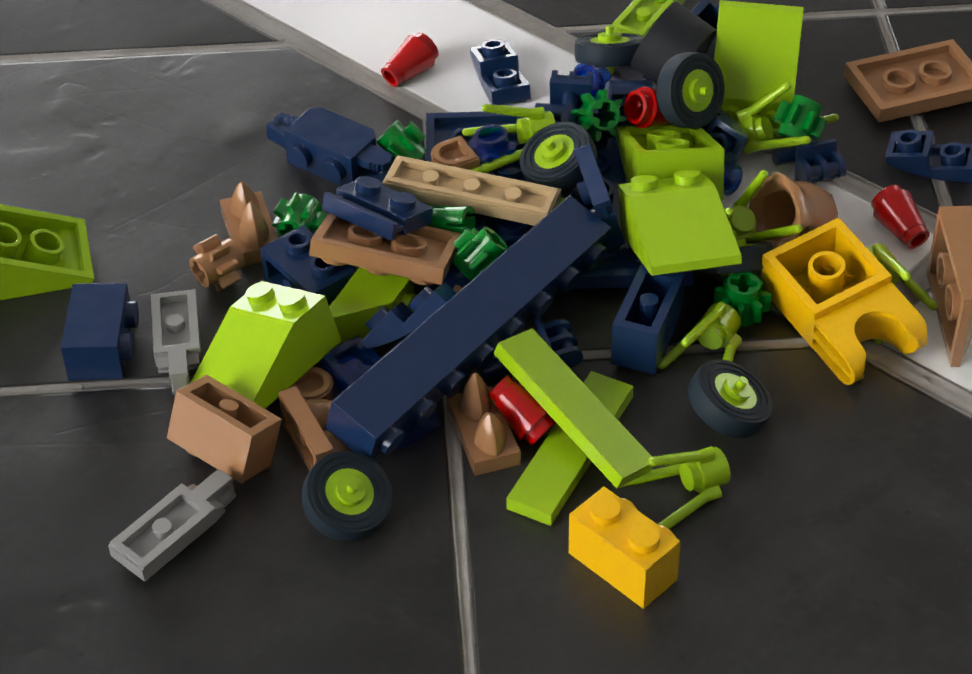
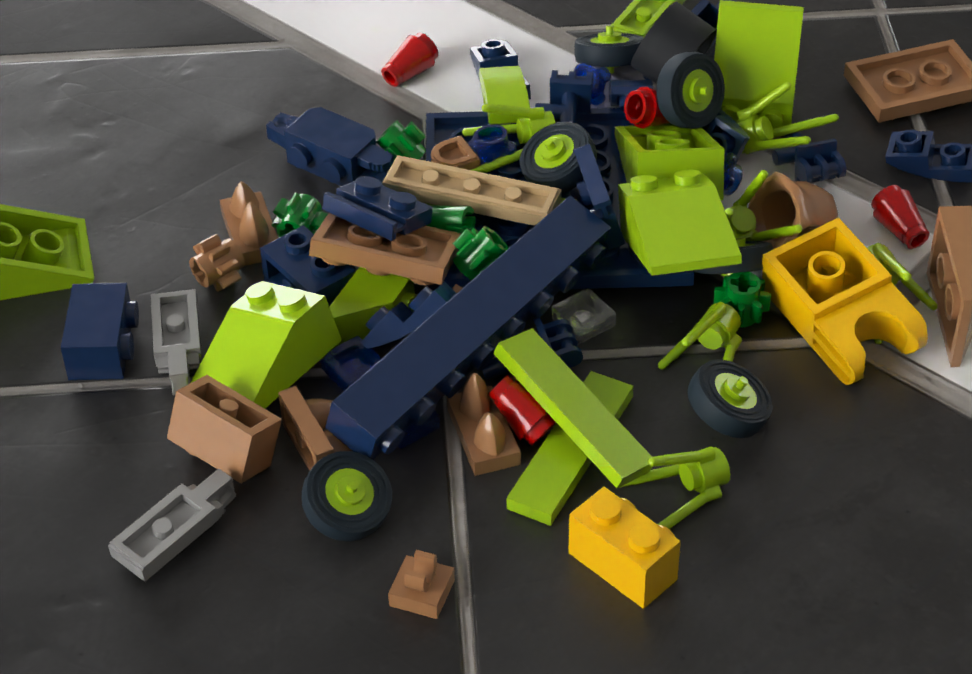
medium nougat tile [289,367,334,400] -> none
green gear [571,89,627,142] -> none
dark blue brick [611,264,685,375] -> none
green gear [772,94,828,141] -> none
none -> medium nougat tile [388,550,455,619]
none -> lime slope [479,66,530,125]
none -> clear plate [552,288,616,345]

